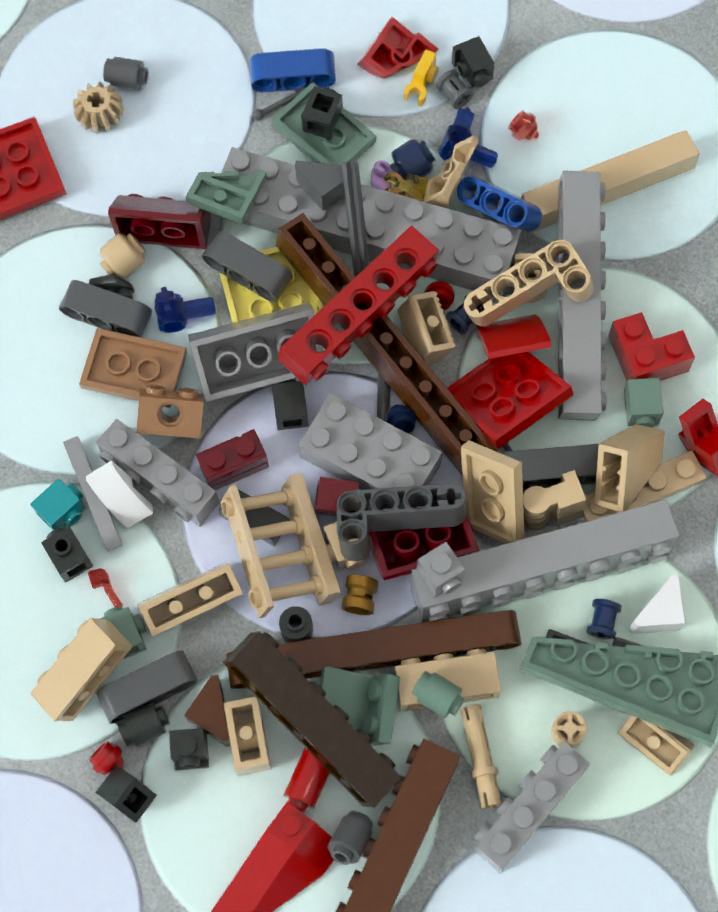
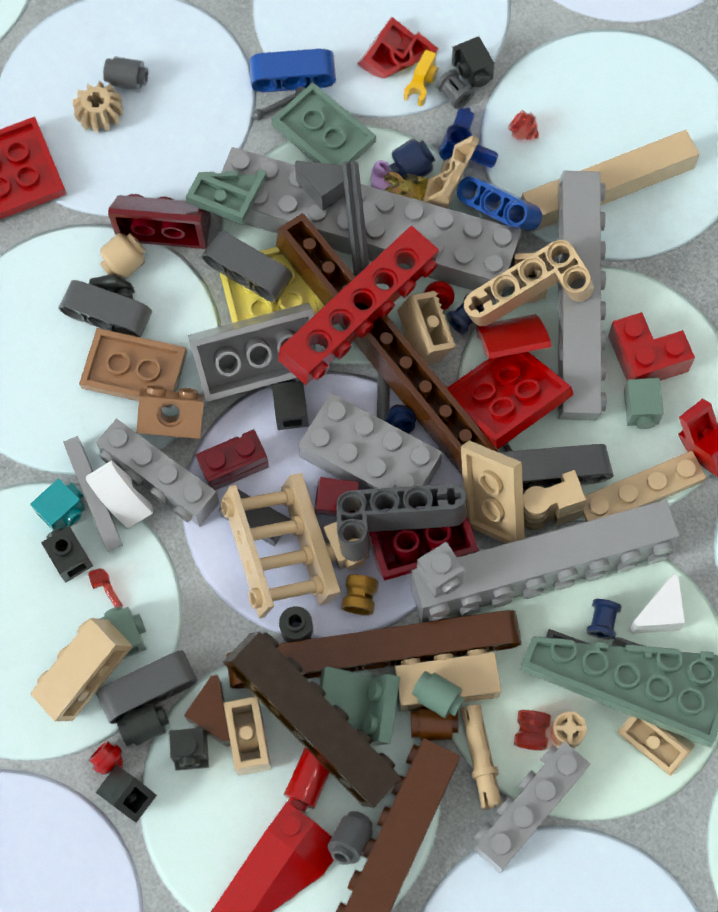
tan brick [136,562,243,637] -> none
clear blue axle [154,287,216,333] -> none
pearl dark grey brick [301,86,343,140] -> none
tan slope [594,424,665,512] -> none
none -> reddish brown brick [410,707,459,741]
none -> clear red wheel [514,710,551,751]

